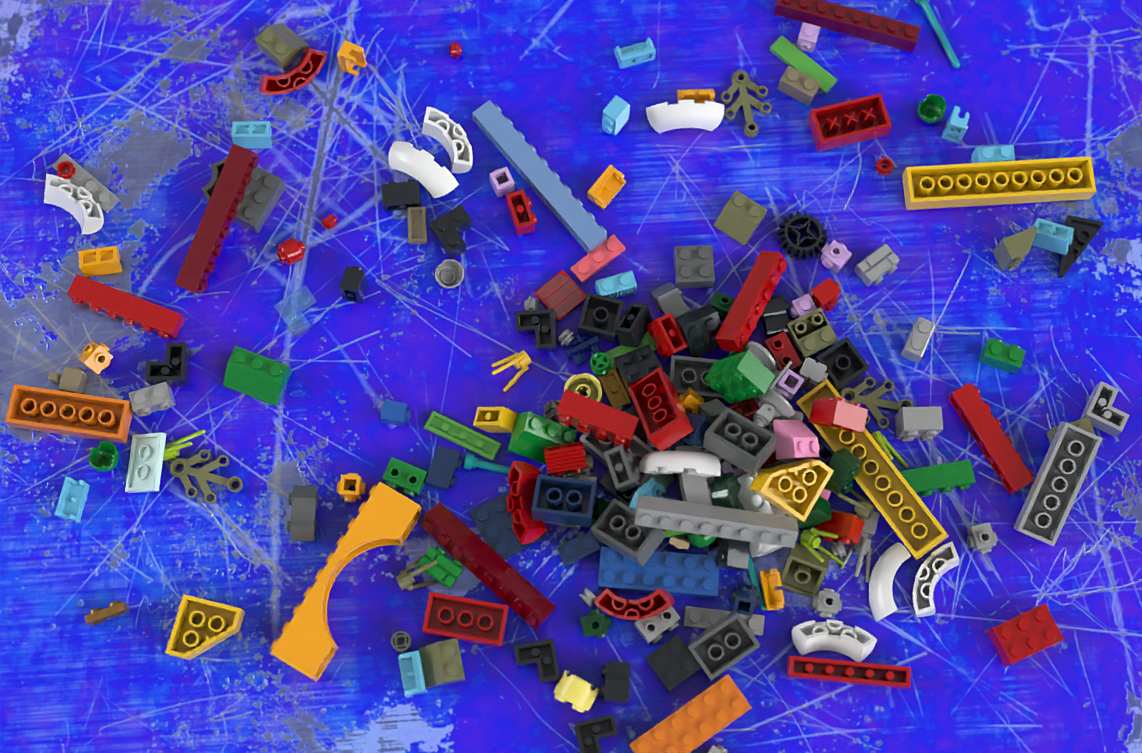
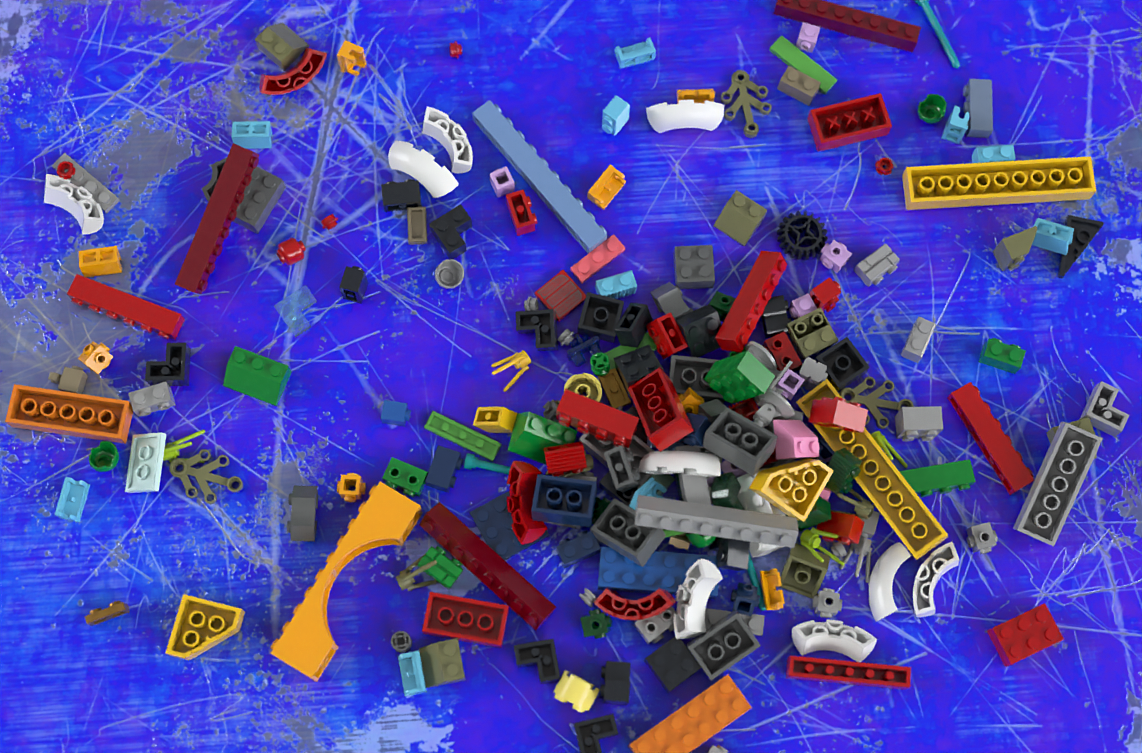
none -> white brick [673,559,723,639]
none -> sand blue brick [963,79,993,138]

